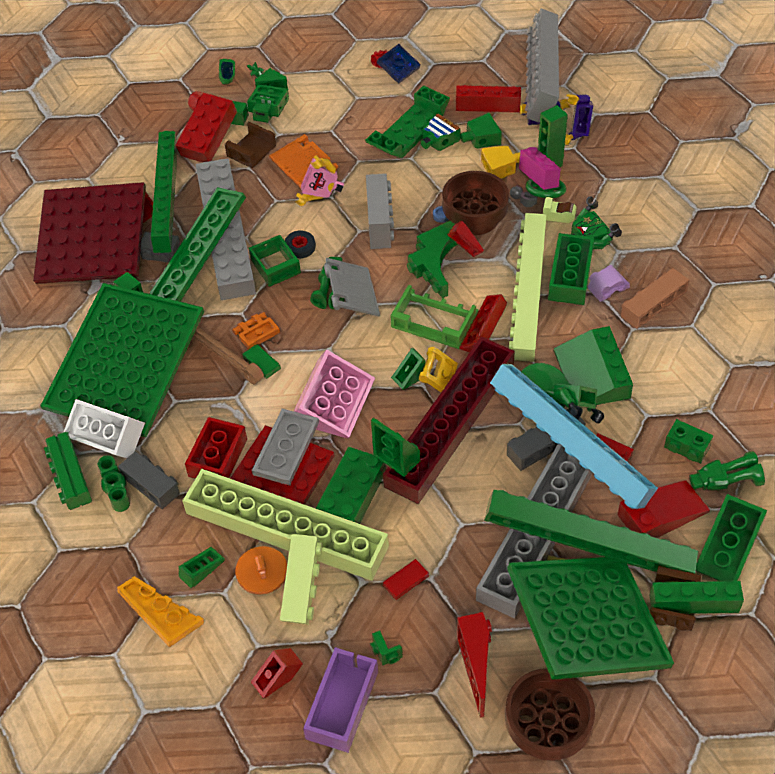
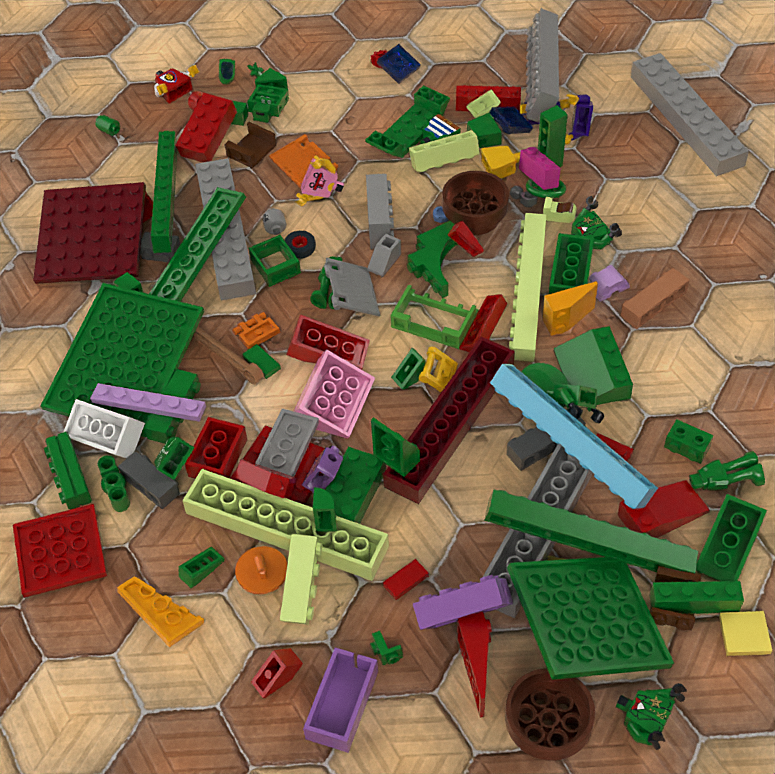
none -> red plate [12,504,107,598]
none -> lavender plate [90,383,206,422]
none -> green brick [95,115,120,136]
none -> green brick [144,369,201,444]
none -> red torso [154,65,199,104]
none -> green torso [154,437,195,480]
none -> red slope [235,459,297,499]
none -> light grey head [262,208,286,235]
none -> red slope [286,314,370,370]
none -> medium lavender torso [302,446,343,493]
none -> green brick [313,487,337,532]
none -> light grey slope [367,233,401,277]
none -> yellowish green brick [409,130,480,172]
none -> medium lavender piece [413,575,514,630]
none -> yellowish green plate [466,90,504,122]
none -> clear blue plate [489,107,533,134]
none -> light orange slope [542,281,598,336]
none -> green torso [616,683,687,750]
none -> light grey brick [631,53,749,176]
none -> light yellow tile [719,611,772,656]

